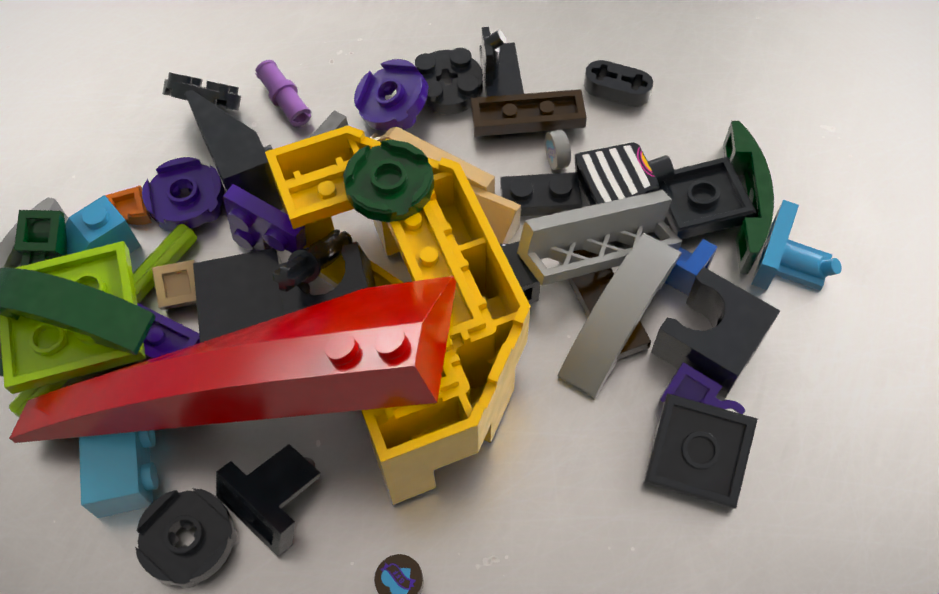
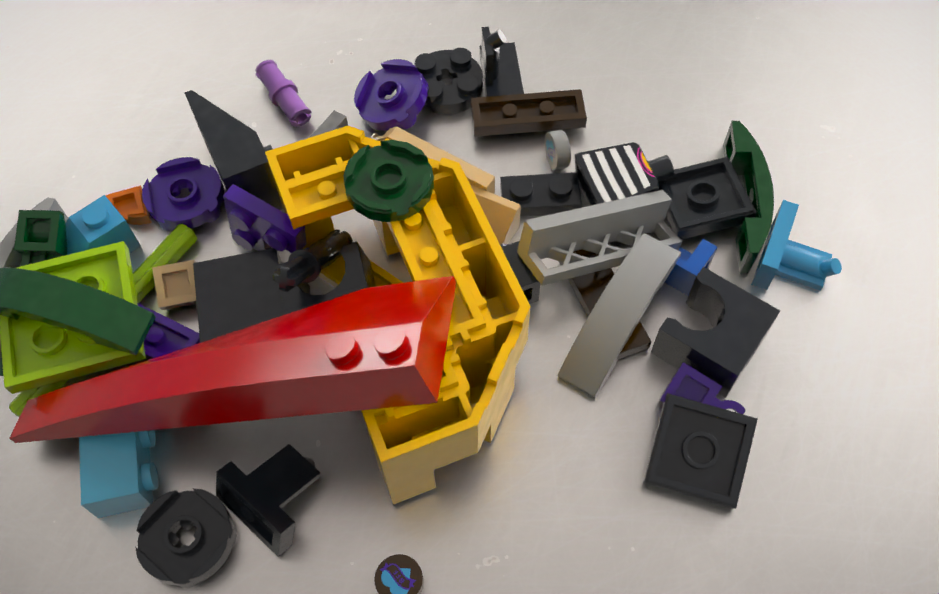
black plate [162,72,241,111] -> none
black beam [584,60,653,107] -> none

